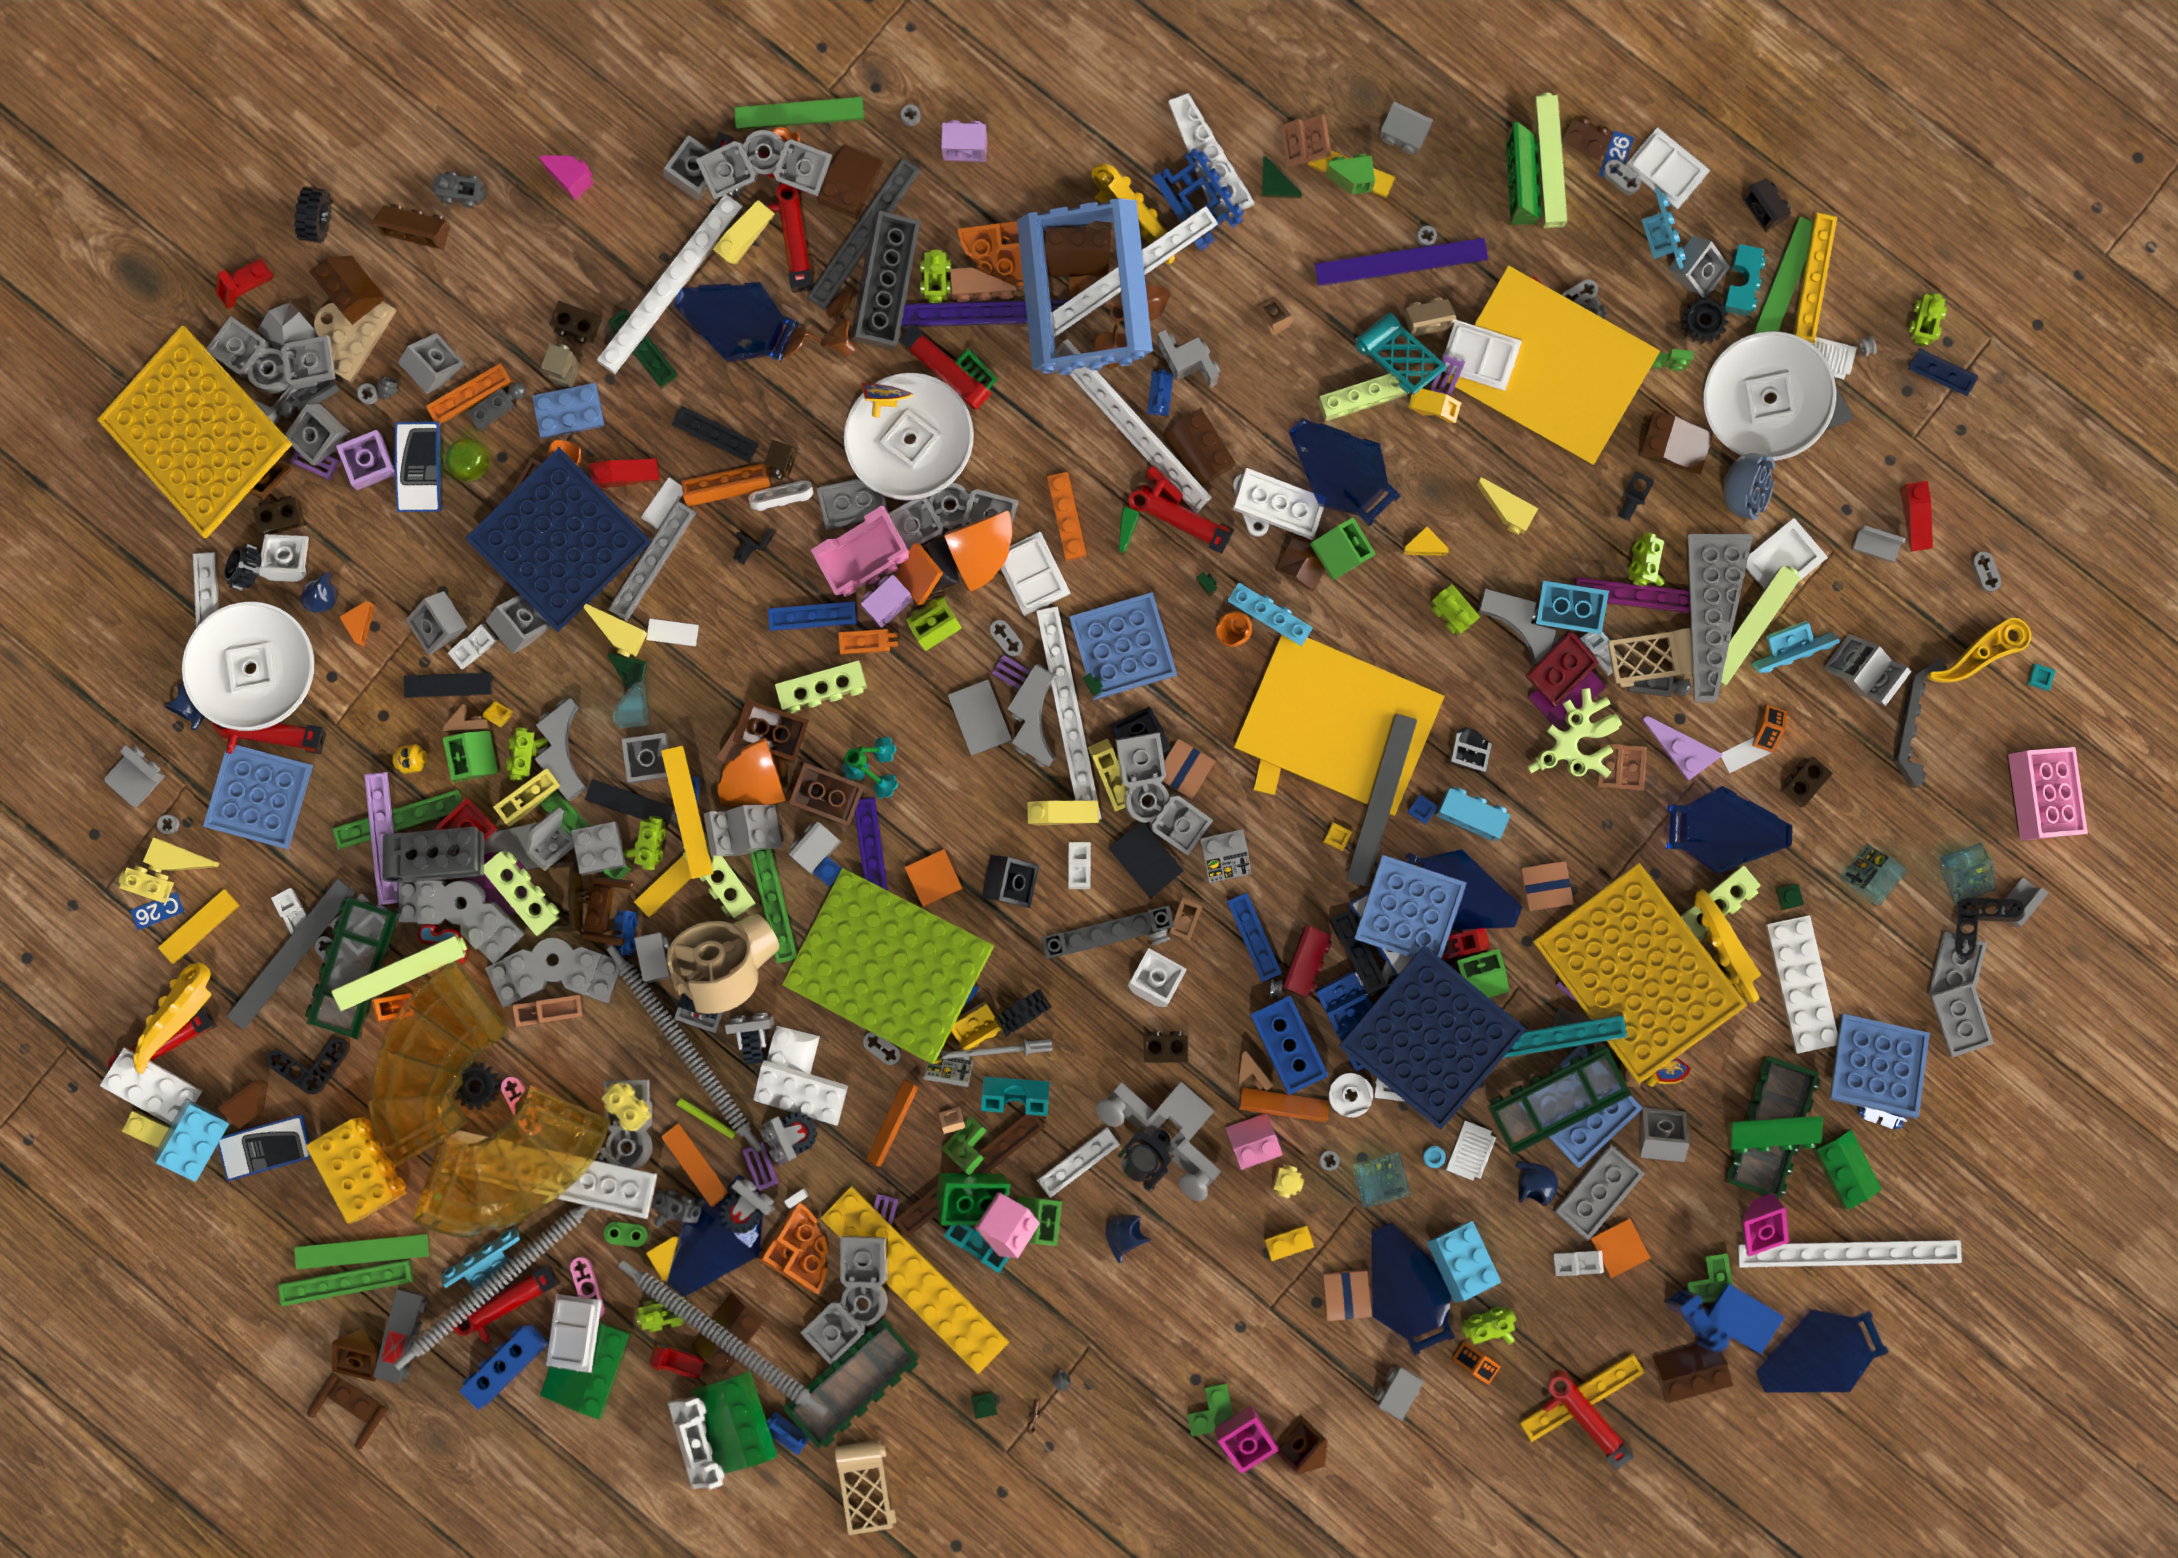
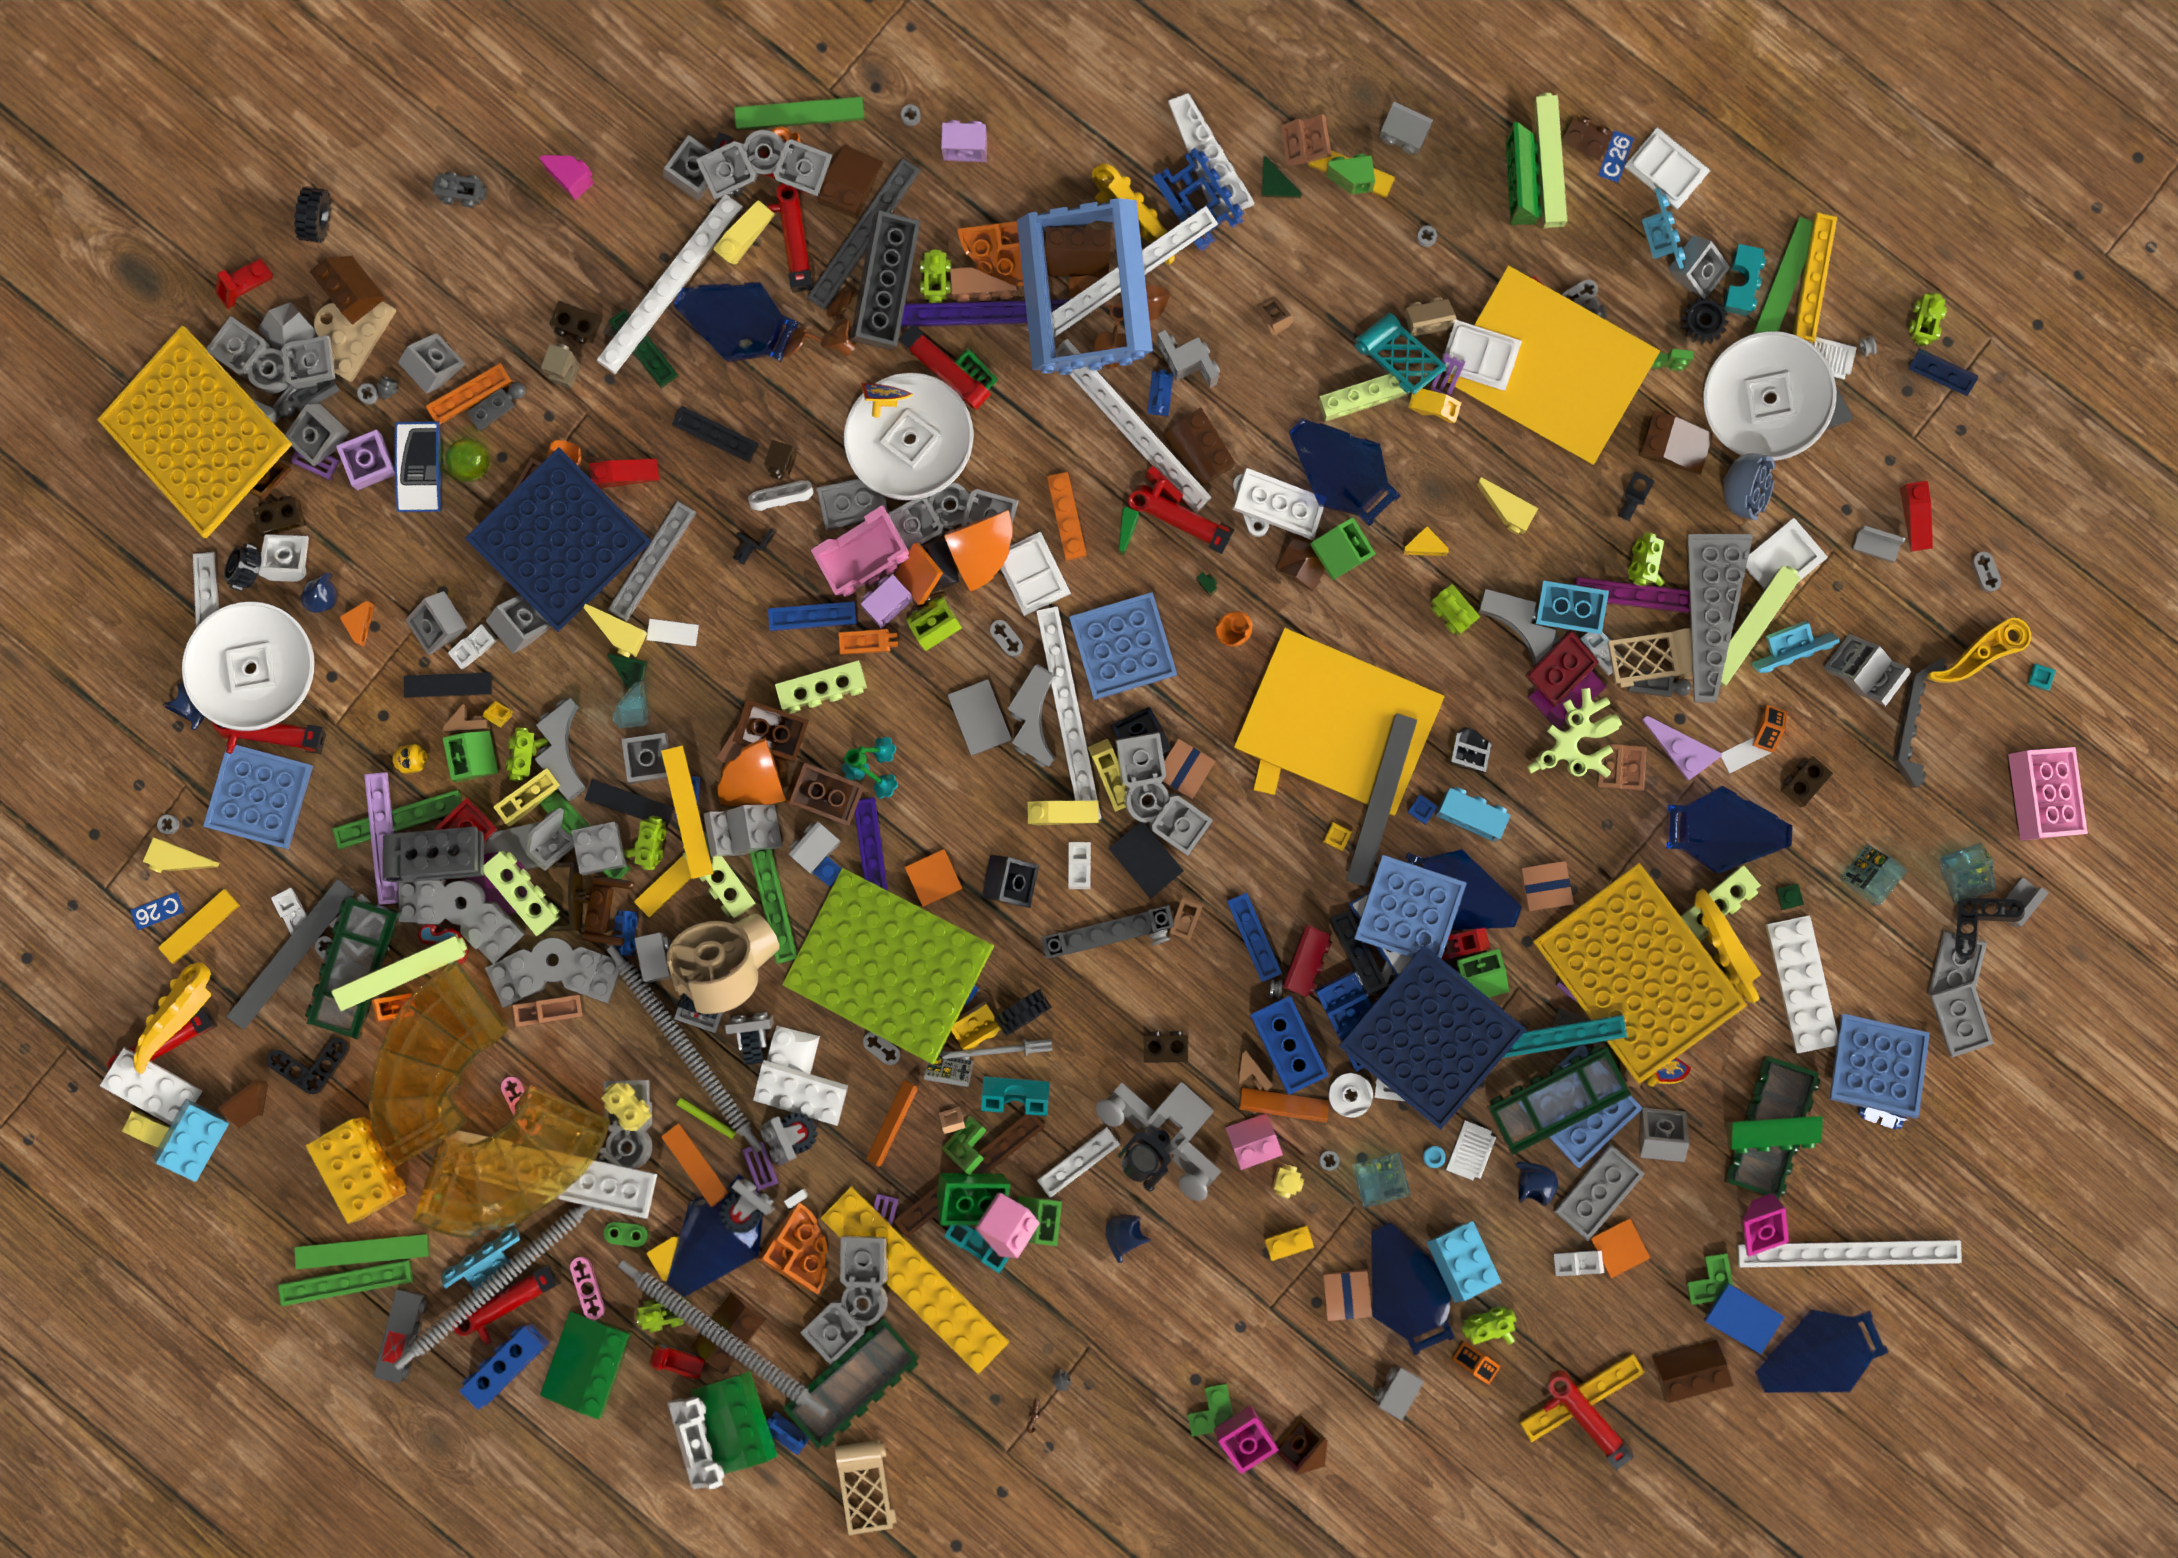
light grey bracket [105,745,165,807] -> none
light yellow brick [119,865,174,903] -> none
slope [218,1115,312,1181] -> none
reddish brown plate [307,1373,388,1450] -> none
reddish brown slope [332,1329,377,1382] -> none
reddish brown slope [372,204,450,250] -> none
black gear [452,1062,501,1110] -> none
medium blue plate [532,383,605,439] -> none
white piece [546,1294,602,1372] -> none
white sticker [641,478,683,529] -> none
dark grey brick [651,1188,702,1227] -> none
orange slope [681,463,771,506] -> none
dark green plate [971,1392,997,1419] -> none
medium lavender tile [992,655,1031,690] -> none
dark green plate [1083,673,1103,698] -> none
white slope [1128,948,1187,1007] -> none
light grey slope [1200,829,1252,883] -> none
medium azure bracket [1228,583,1312,646] -> none
dark purple tile [1314,238,1488,286] -> none
light grey beam [1603,160,1641,195] -> none
blue fence [1664,1289,1731,1352] -> none
black slope [1742,178,1791,232] -> none
green slope [1812,1130,1882,1210] -> none

